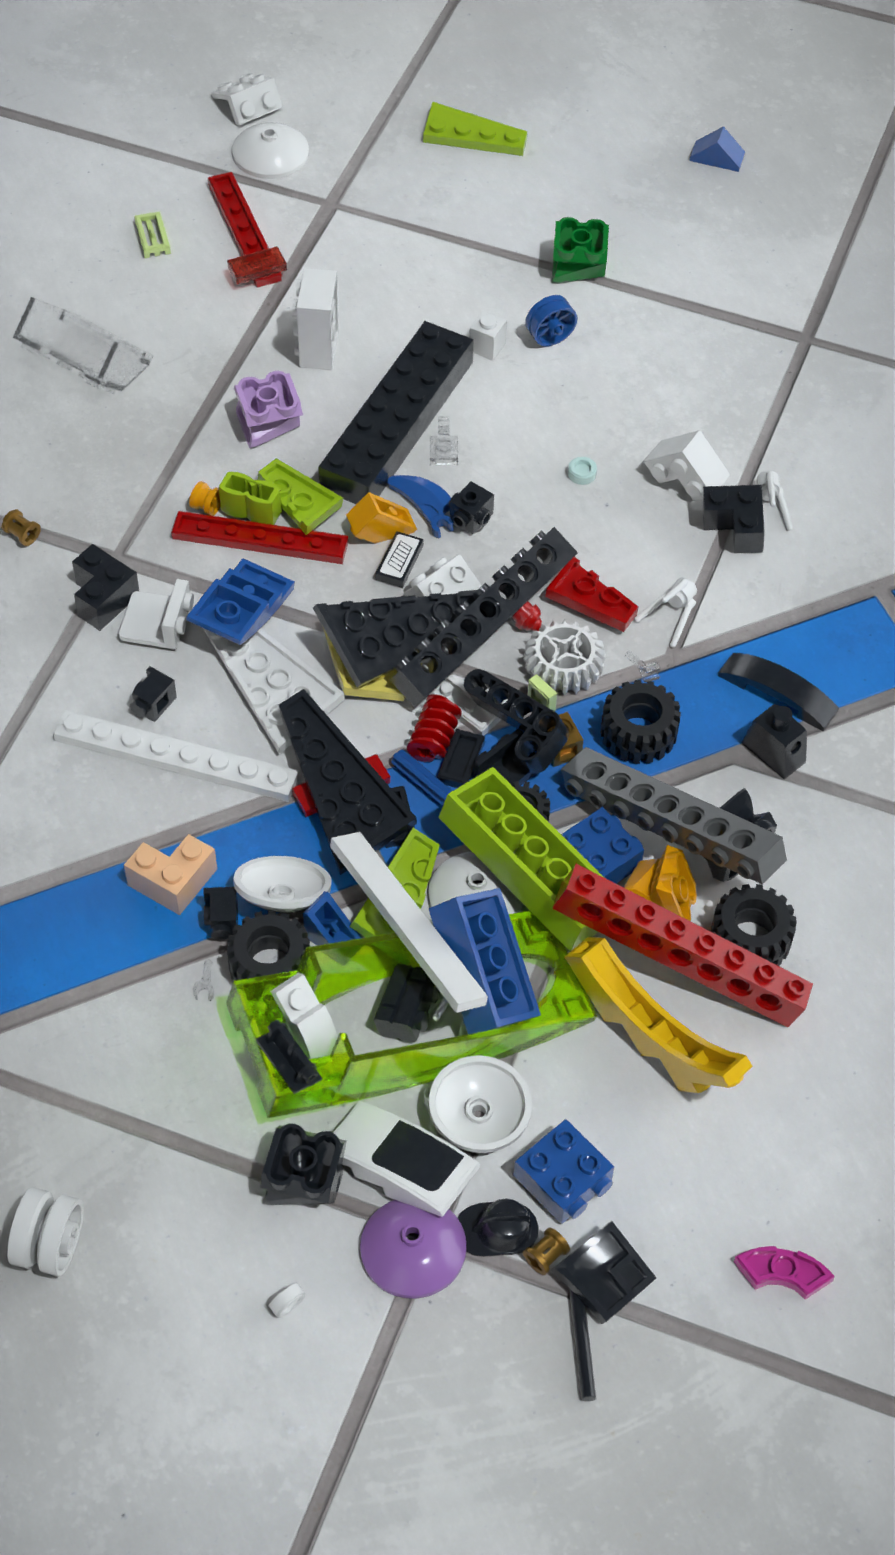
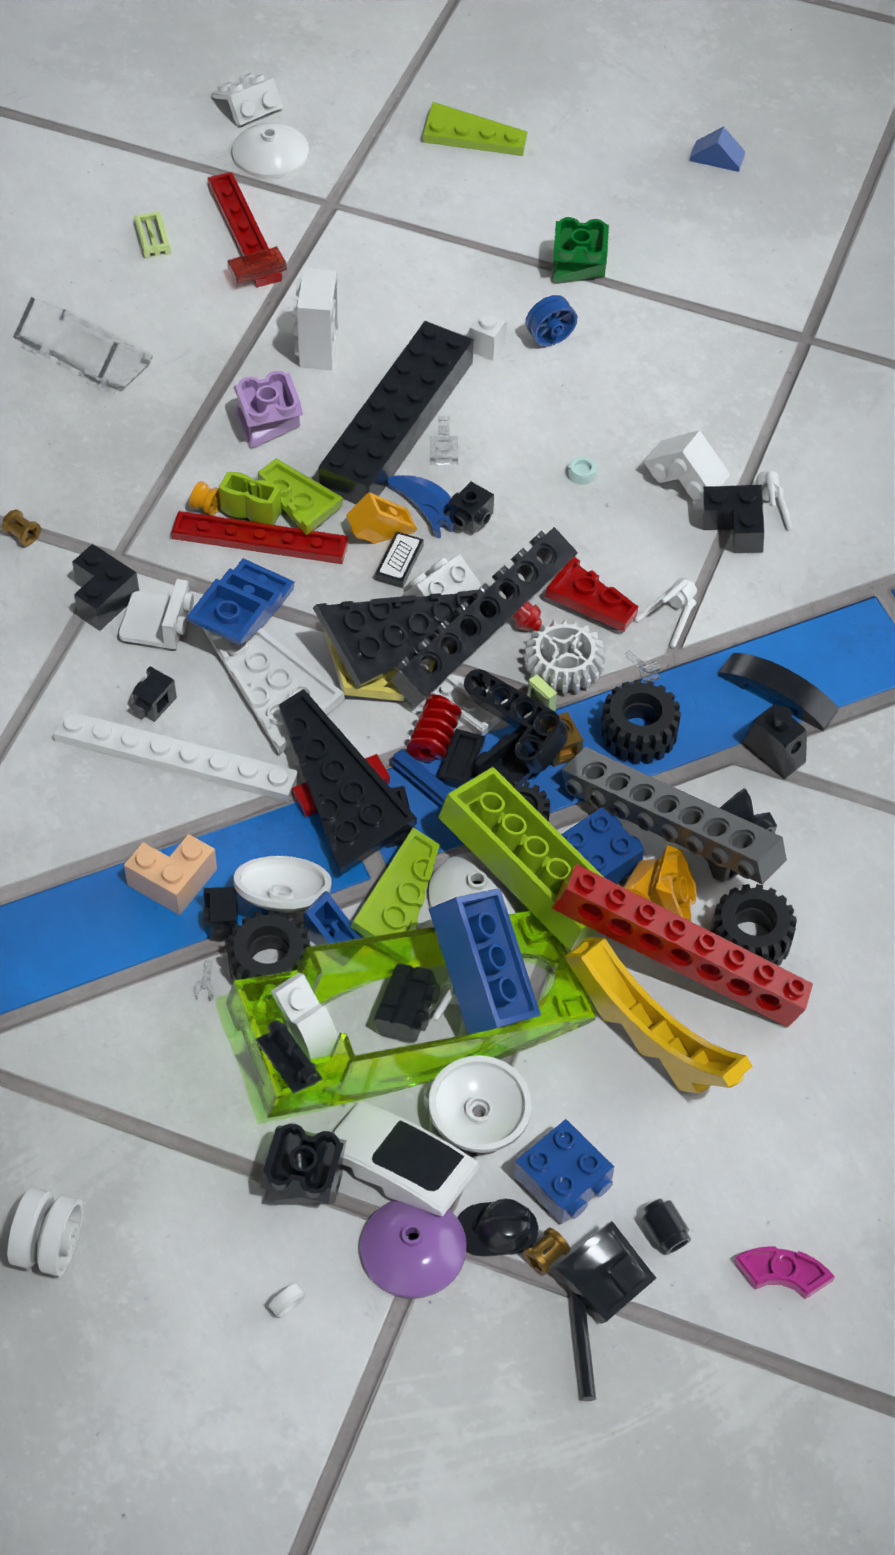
white tile [330,832,488,1013] -> none
none -> black brick [642,1198,691,1254]

